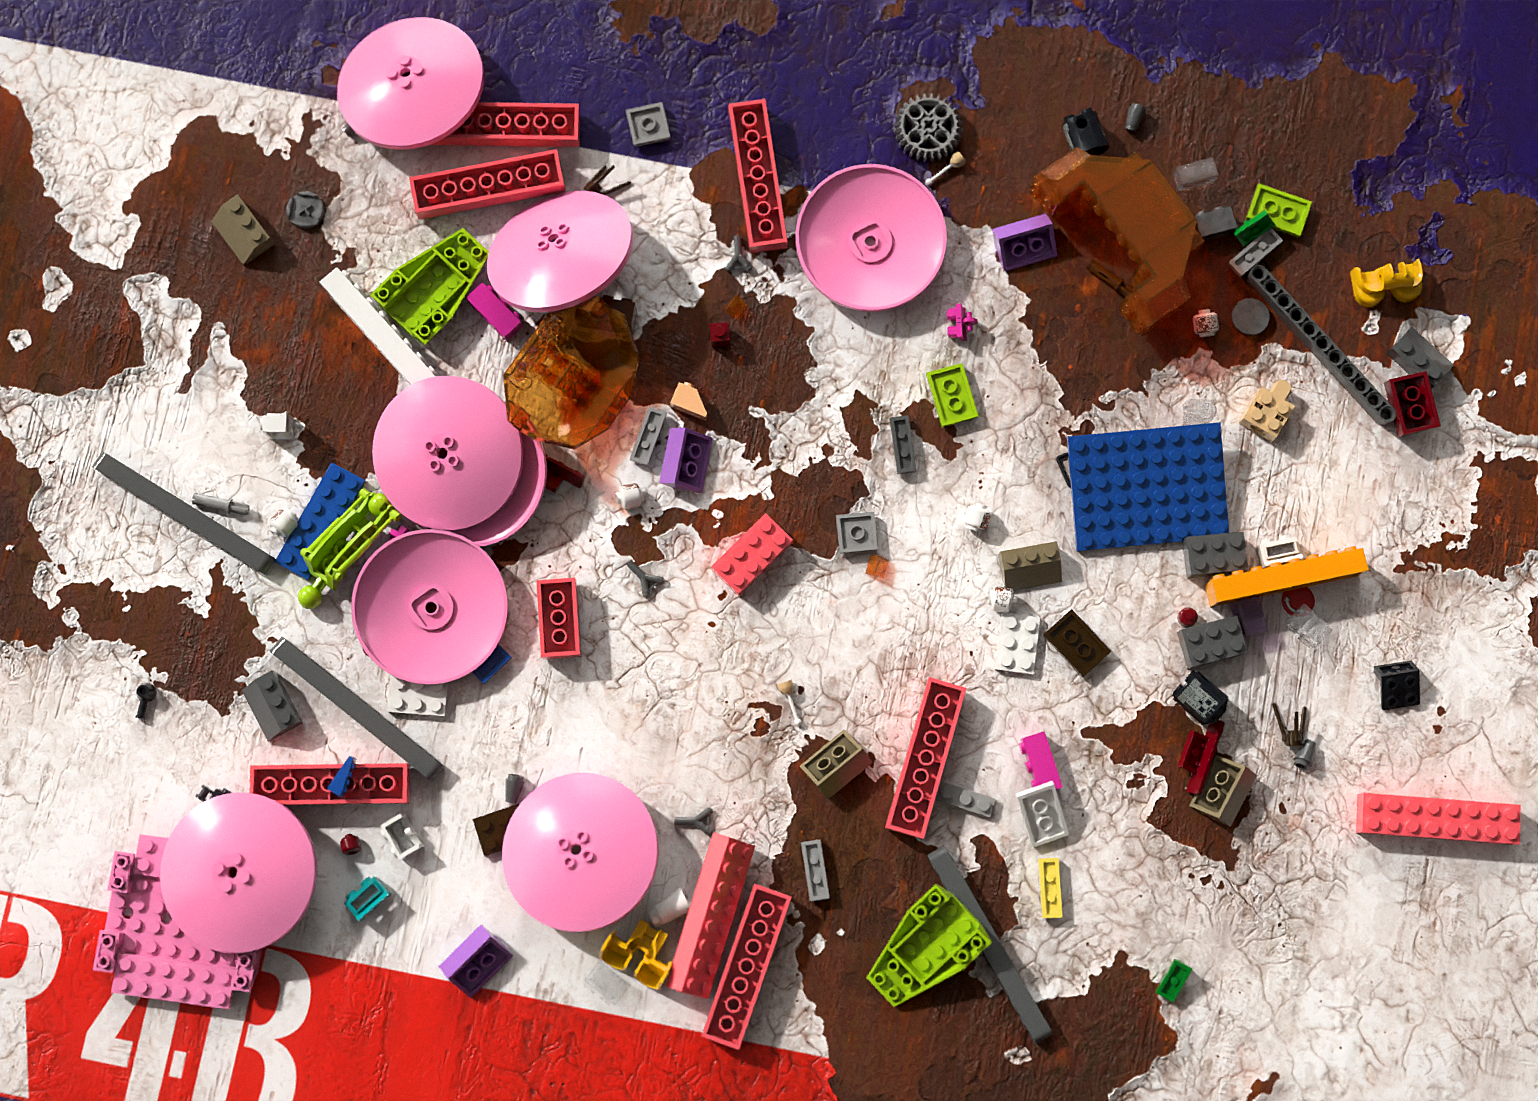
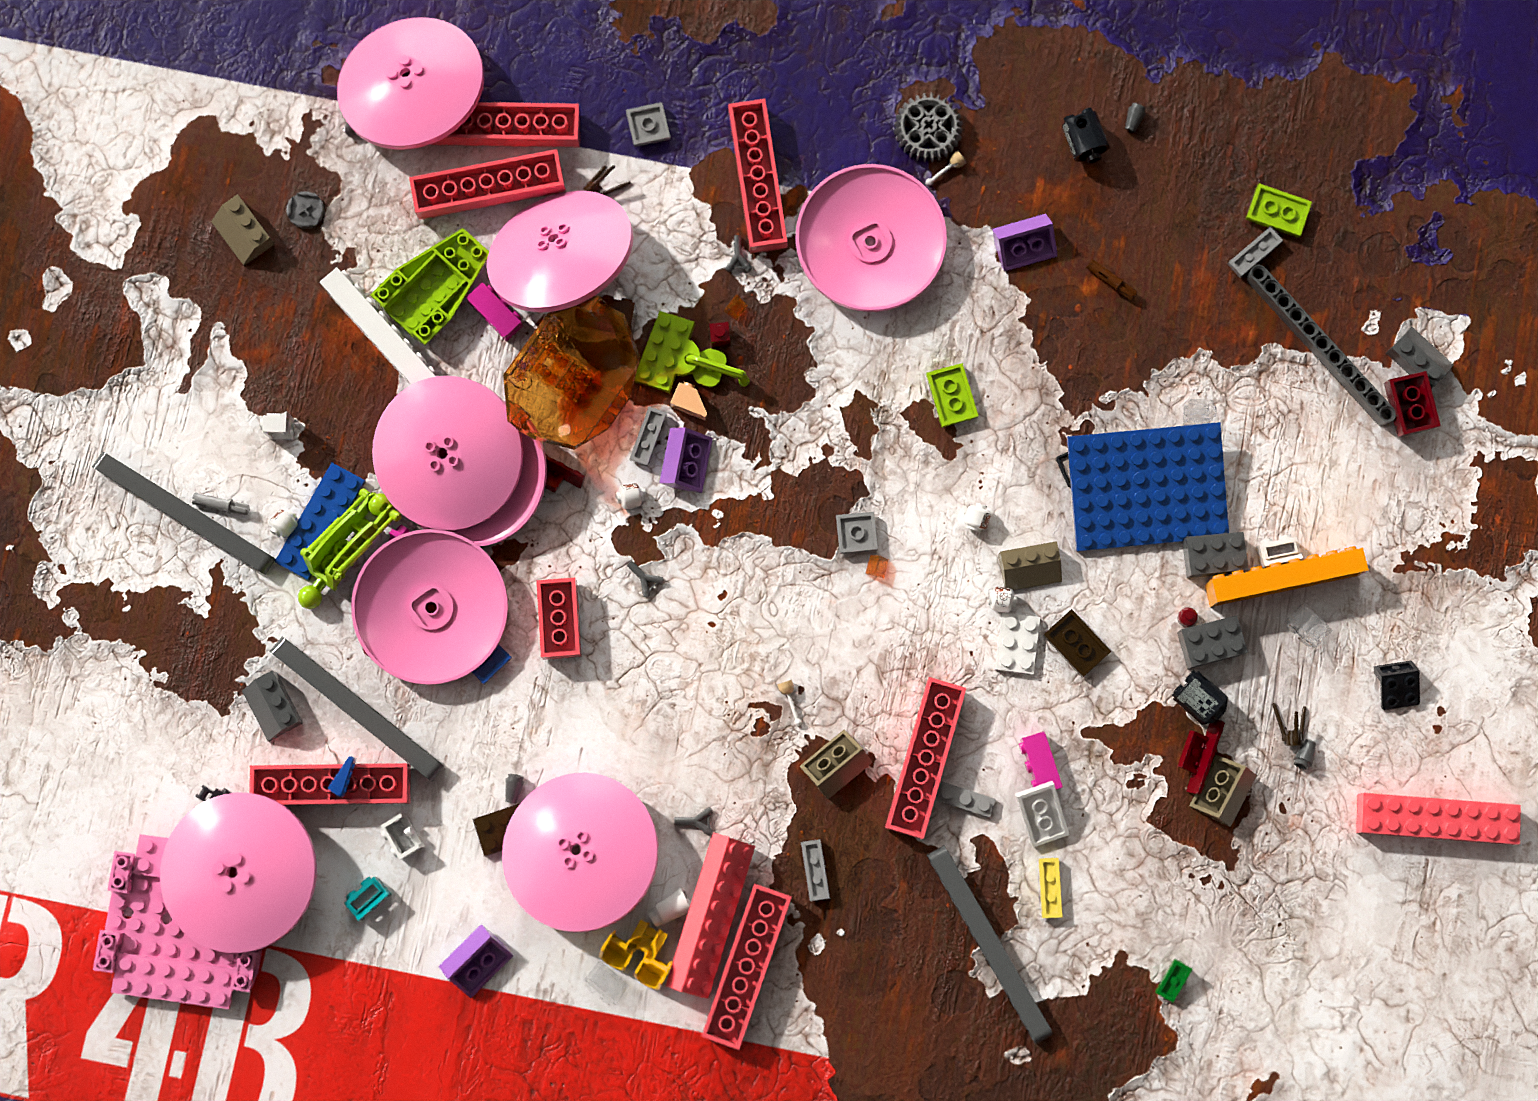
black bar [135,683,157,719] -> none
dark red piece [340,834,361,855] -> none
white plate [387,675,449,717] -> none
coral brick [711,513,793,597] -> none
lime wedge [866,884,992,1007] -> none
dark grey plate [889,415,916,475] -> none
dark pink hips [947,304,978,341] -> none
clear orange piece [1030,147,1205,337] -> none
clear brick [1173,157,1218,191] -> none
flat silver brick [1180,206,1237,242] -> none
head [1193,309,1219,337] -> none
flat silver tile [1231,298,1270,336] -> none
brick [1231,595,1269,639] -> none
green plate [1234,210,1276,247] -> none
tan brick [1239,380,1295,442] -> none
red sticker [1281,587,1315,617] -> none
yellow piece [1350,259,1423,307] -> none
none -> lime plate [633,311,749,393]

